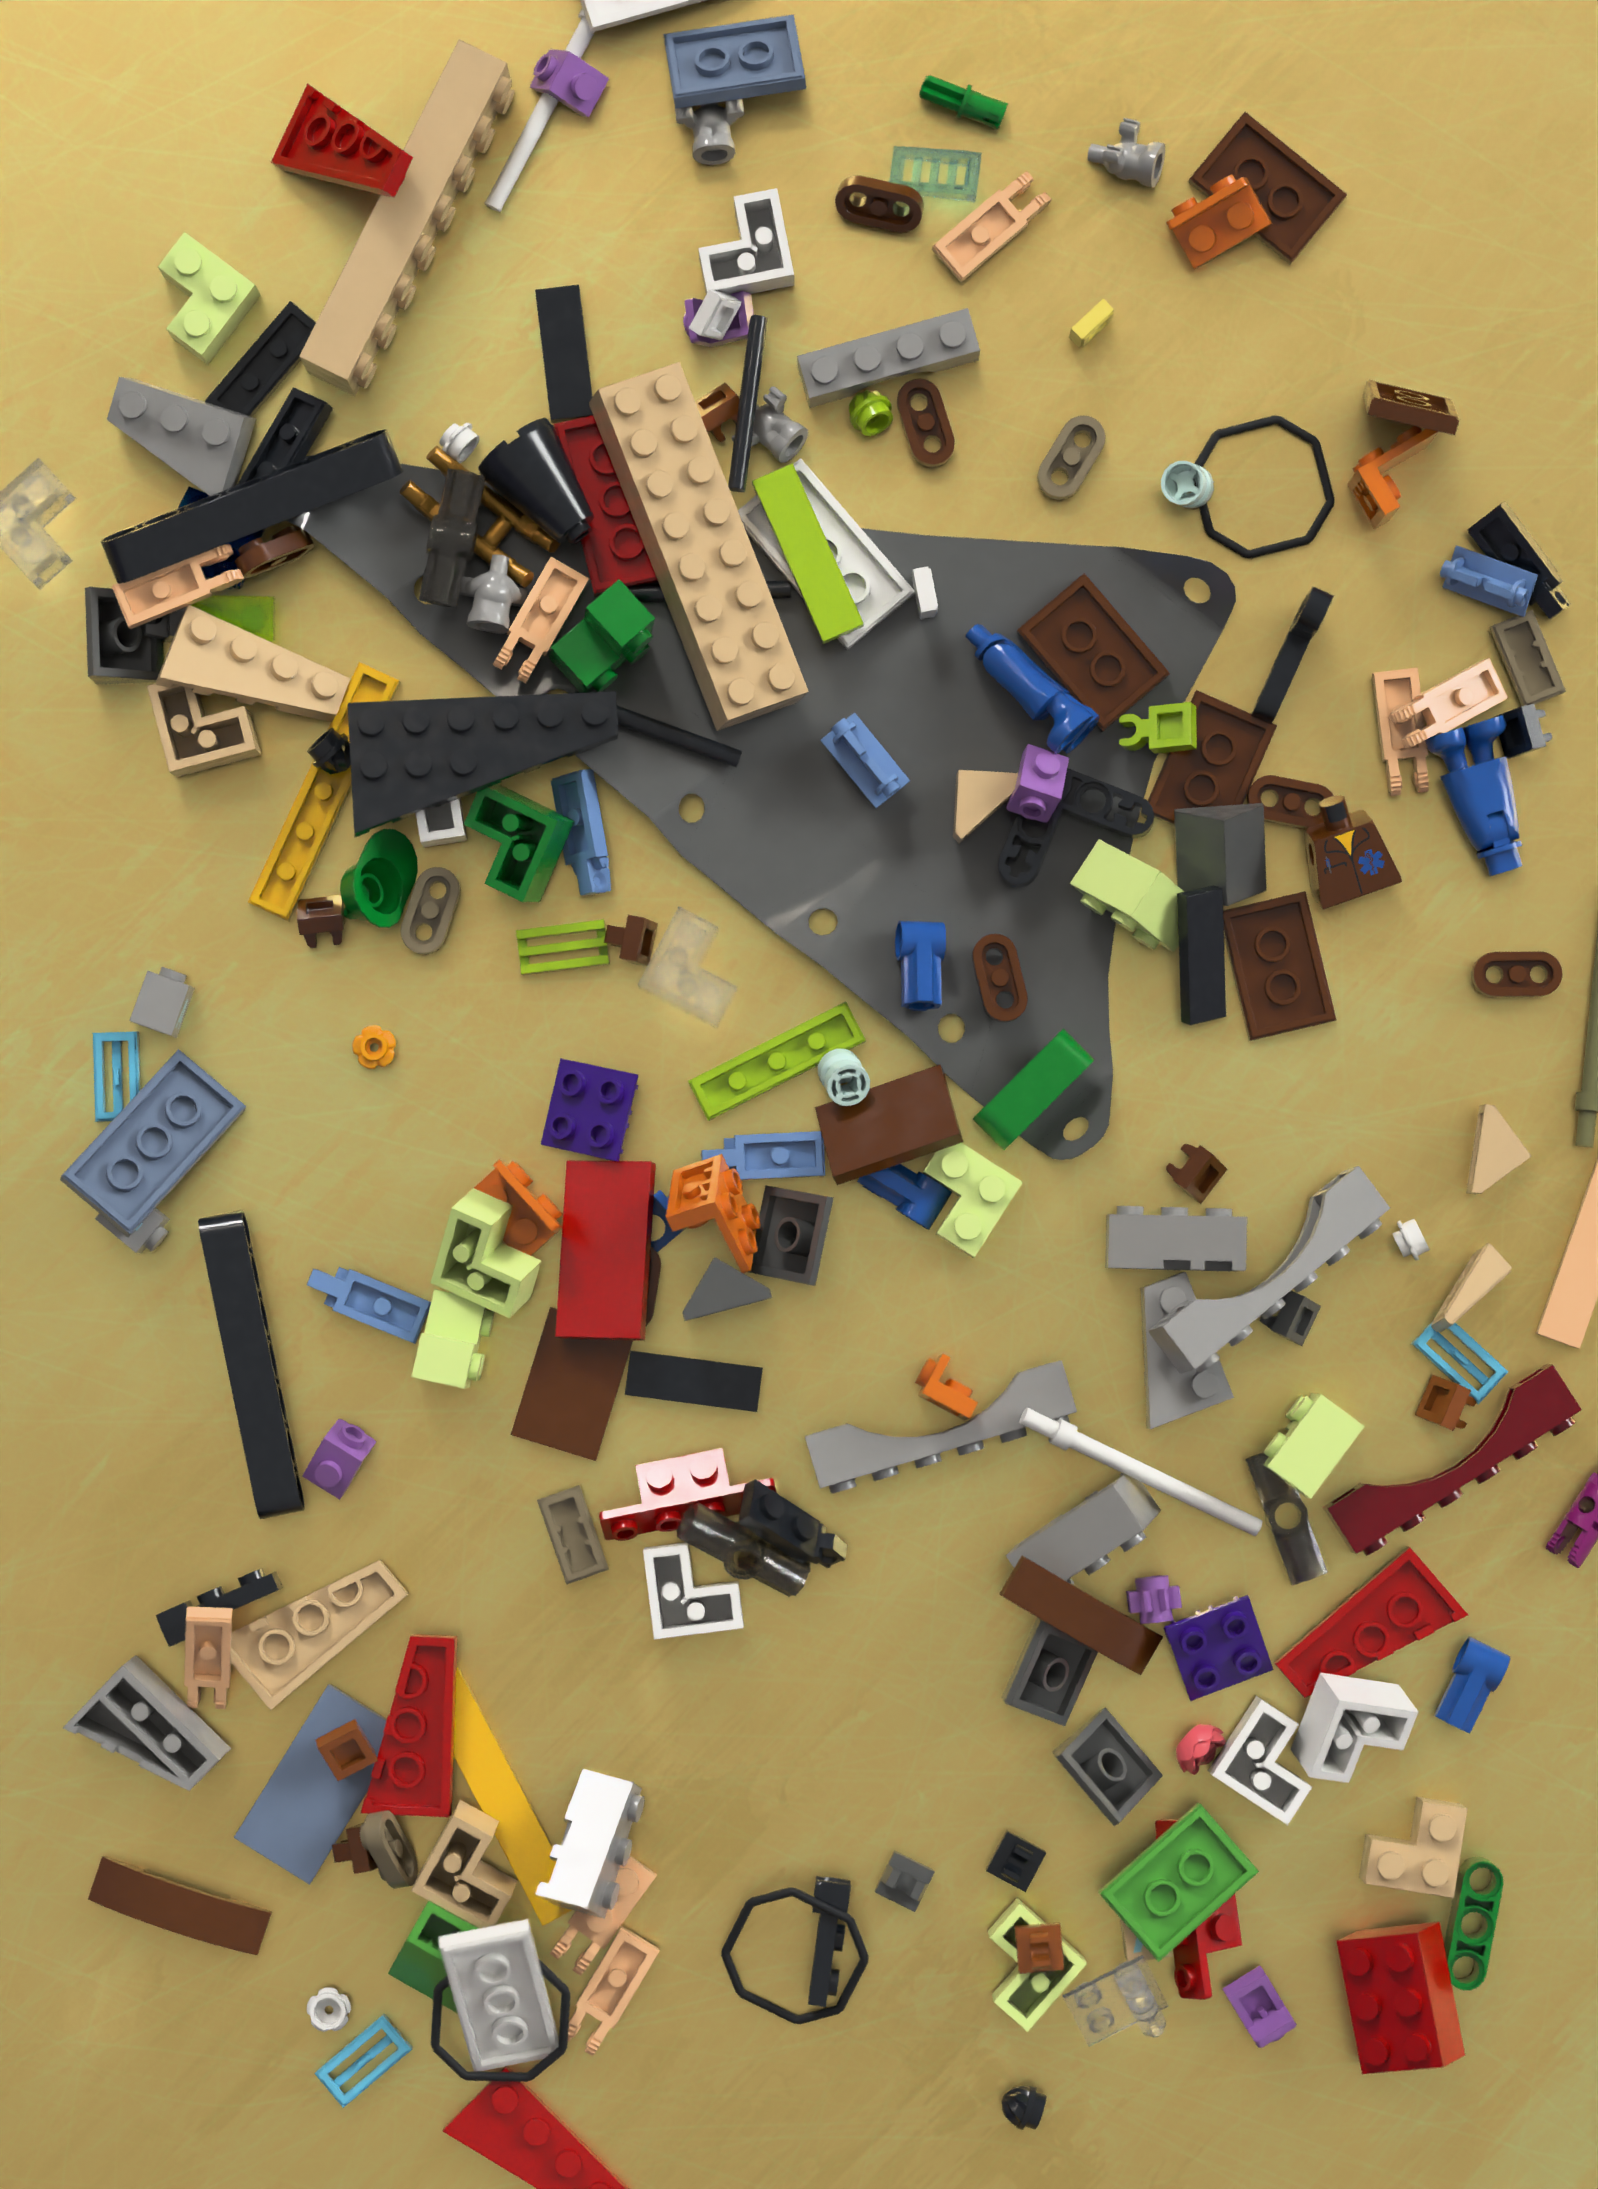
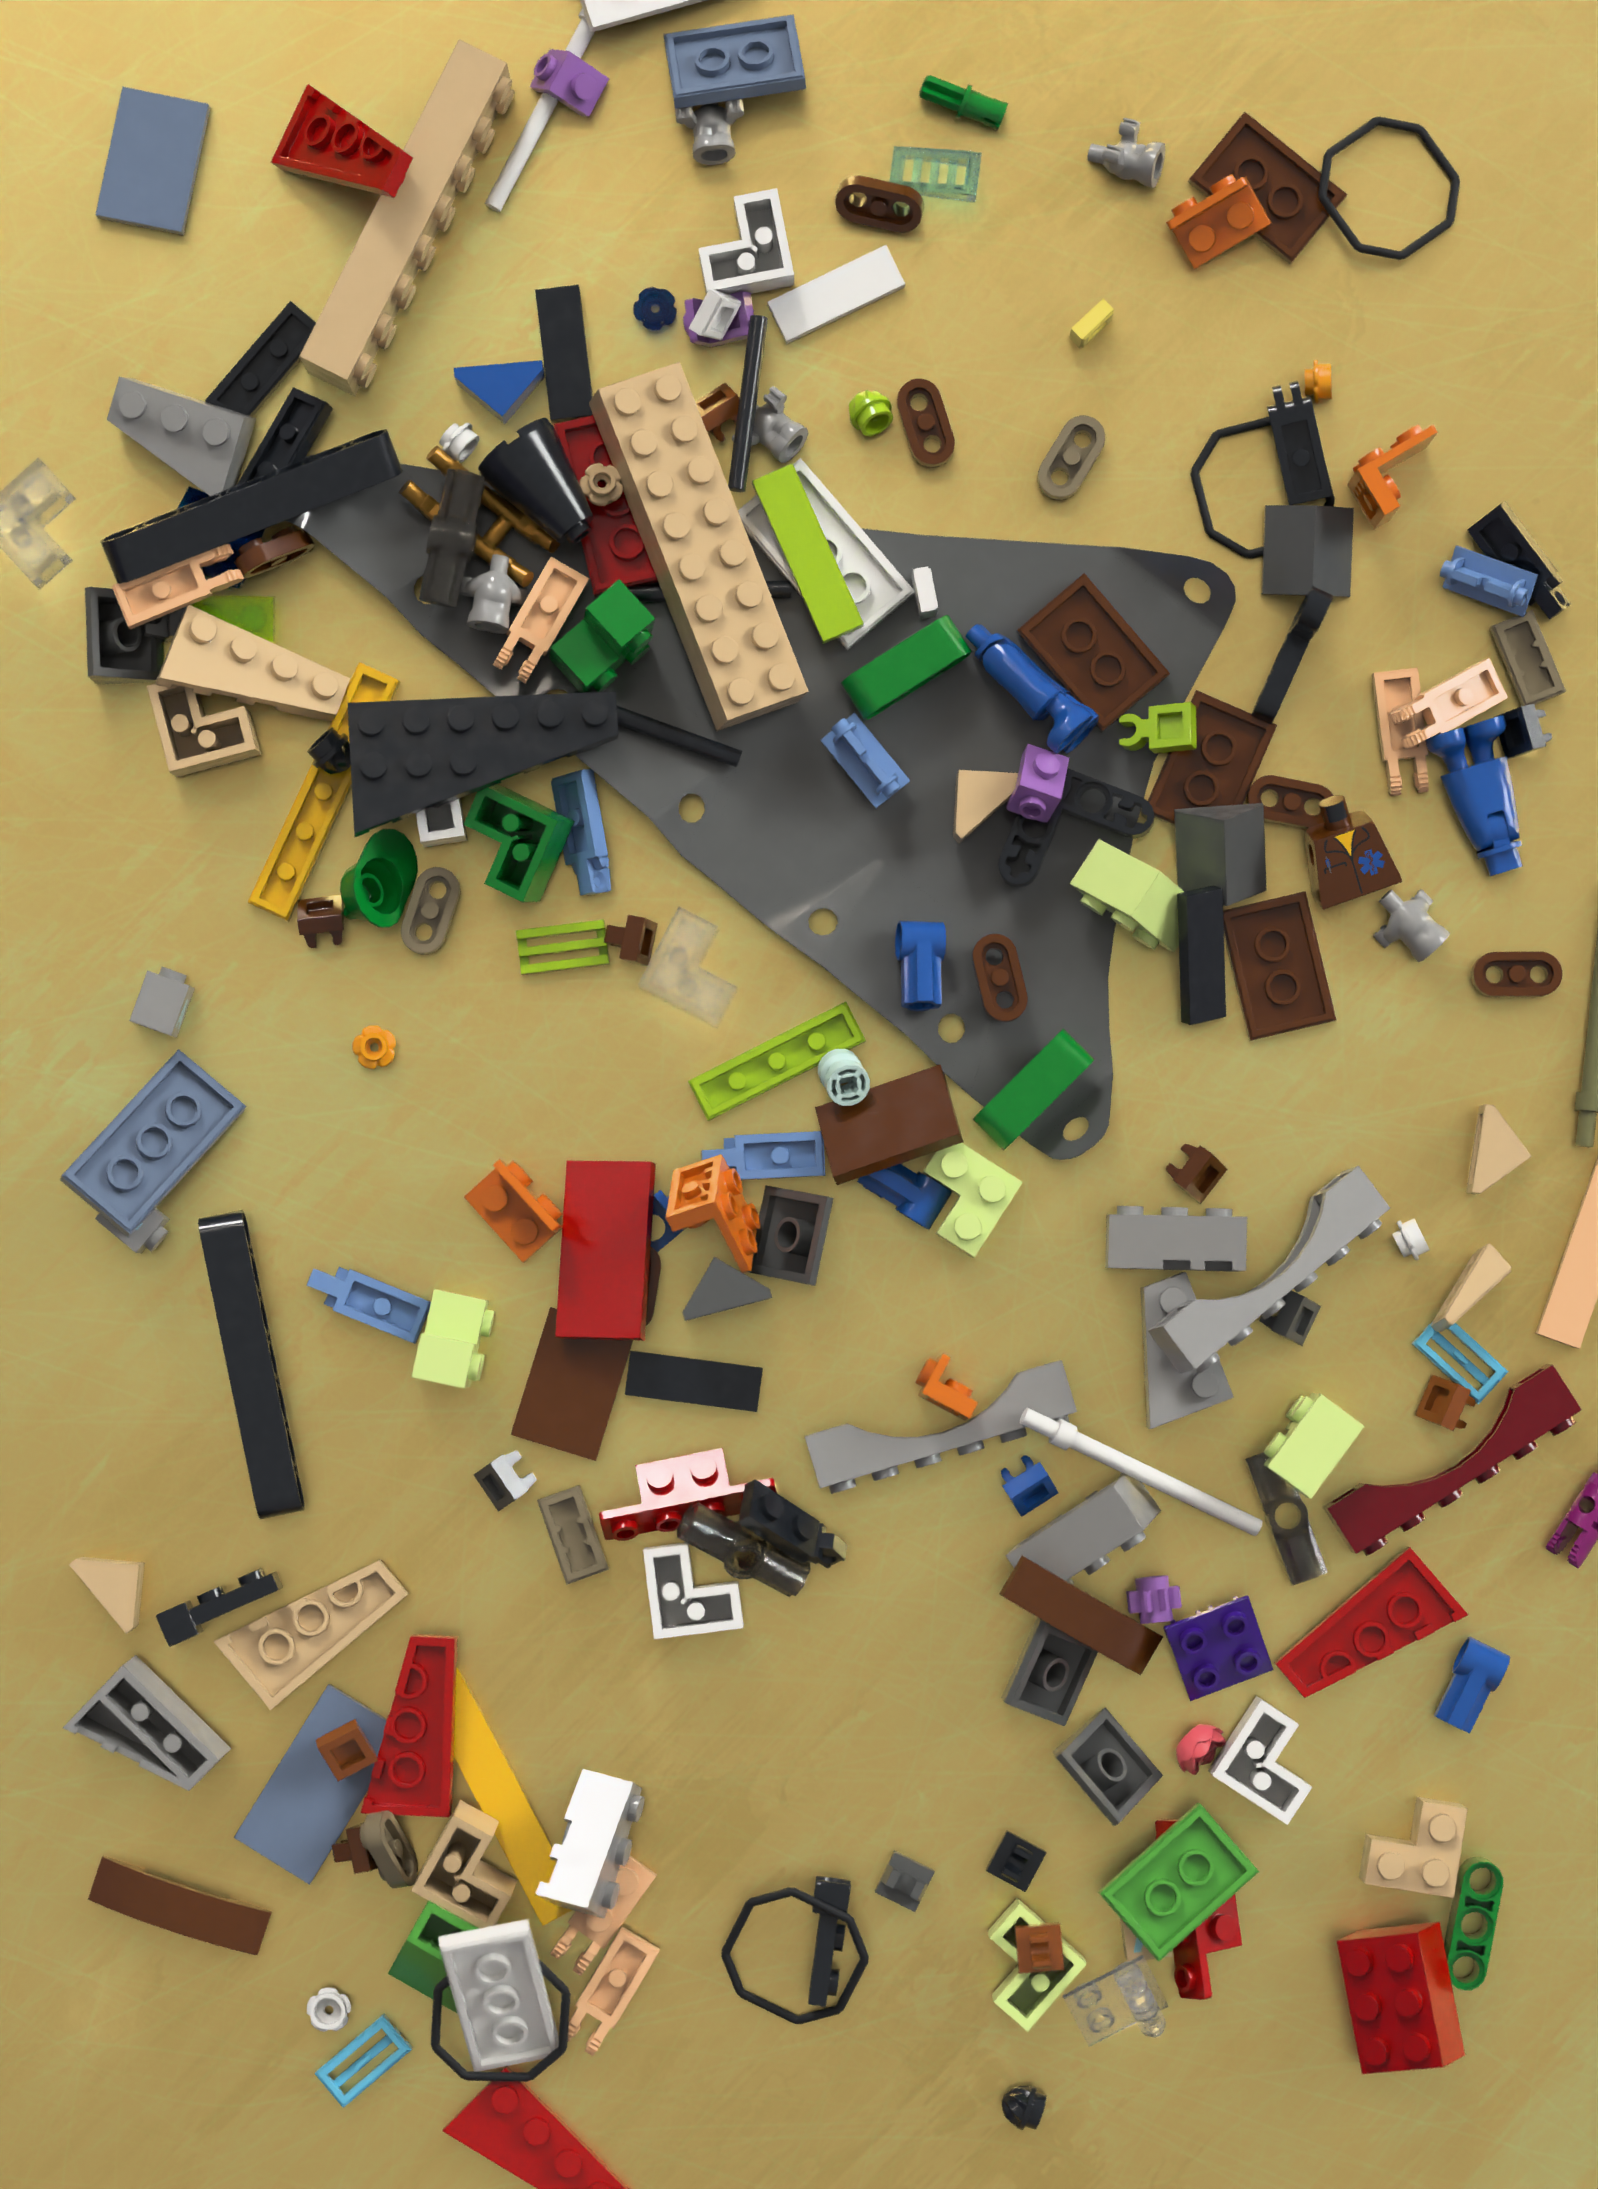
medium azure tile [93,1031,141,1122] -> none
yellowish green brick [158,232,261,365] -> none
light nougat hinge [184,1607,232,1709] -> none
medium lavender bracket [302,1419,376,1500] -> none
yellowish green brick [430,1188,541,1318] -> none
dark purple hinge [540,1058,639,1162] -> none
light grey arch [797,308,980,408] -> none
light nougat hinge [932,172,1052,282] -> none
light aqua wheel [1161,461,1214,508] -> none
medium lavender bracket [1222,1966,1296,2048] -> none
white brick [1291,1673,1418,1783] -> none
reddish brown tile [1363,380,1459,435] -> none
none -> tan slope [69,1557,145,1633]
none -> sand blue tile [95,87,210,235]
none -> blue slope [454,360,545,424]
none -> tile [474,1451,537,1511]
none -> tan plate [580,463,623,506]
none -> clear blue plate [633,287,677,331]
none -> white tile [767,245,905,344]
none -> green beam [841,615,972,721]
none -> blue tile [1001,1455,1059,1517]
none -> dark grey slope [1261,505,1354,597]
none -> black hinge [1267,381,1333,505]
none -> light orange plate [1305,360,1332,404]
none -> black piece [1318,117,1460,260]
none -> light grey piece [1373,889,1450,962]

